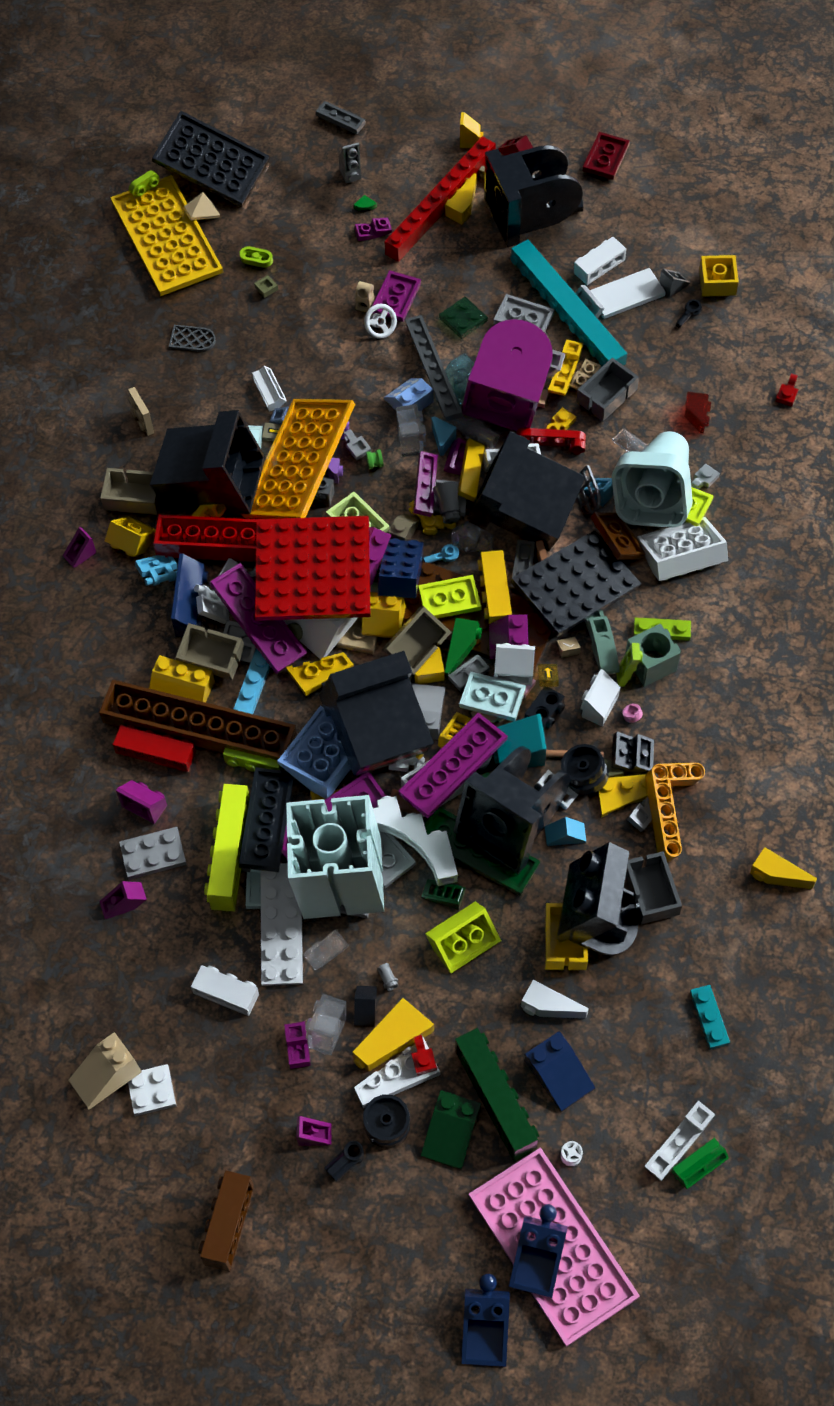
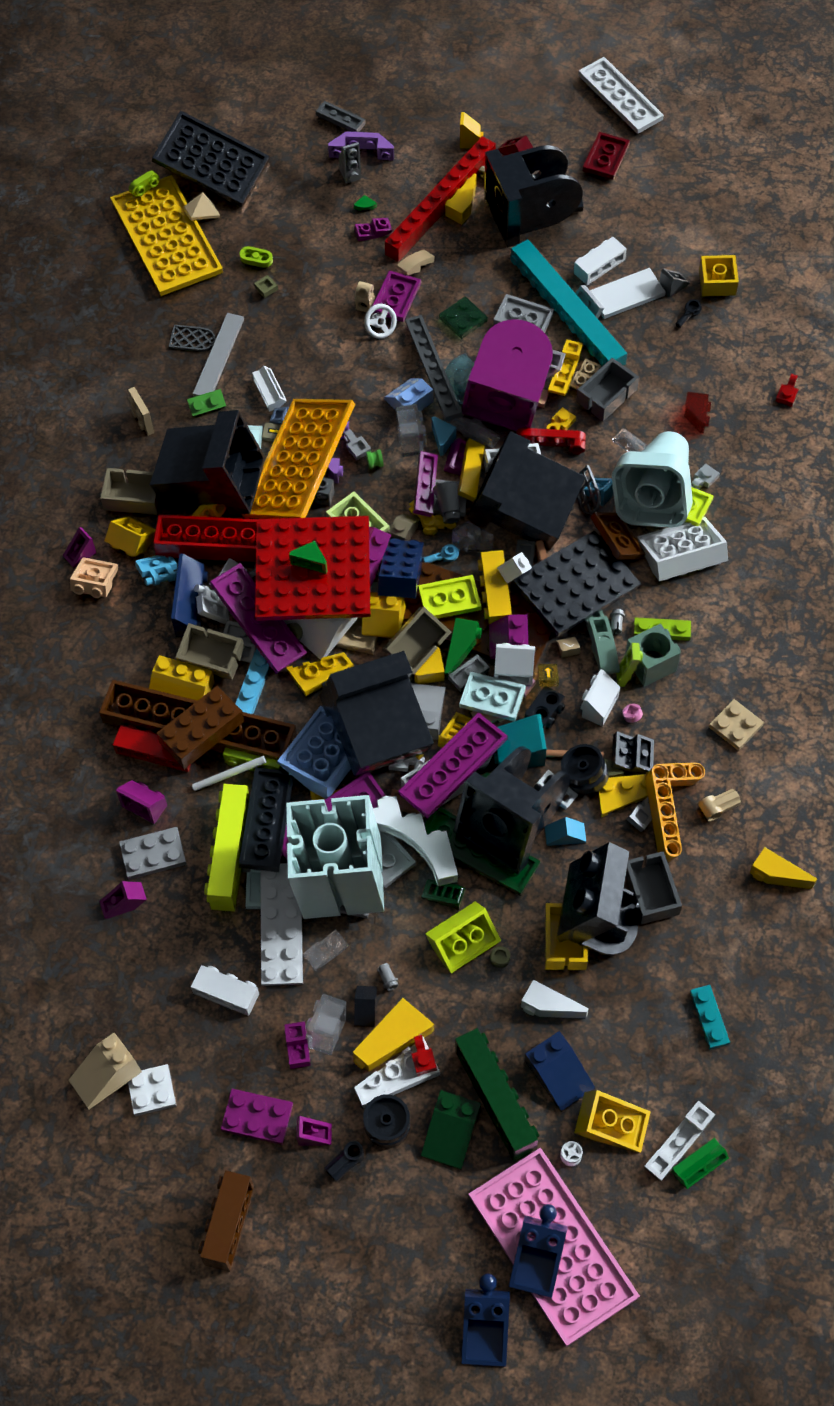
none -> light nougat plate [70,557,118,598]
none -> reddish brown brick [157,686,244,769]
none -> bright green plate [187,389,226,417]
none -> white bar [192,756,266,791]
none -> light grey tile [193,313,244,397]
none -> magenta plate [221,1089,294,1145]
none -> green slope [289,541,328,574]
none -> medium lavender slope [328,132,394,160]
none -> tan slope [397,250,435,276]
none -> olive tile [490,946,510,968]
none -> white slope [497,552,532,583]
none -> yellow slope [574,1090,651,1153]
none -> white plate [578,57,664,134]
none -> light grey pin [610,609,625,634]
none -> tan piece [698,789,741,822]
none -> tan plate [709,699,764,751]

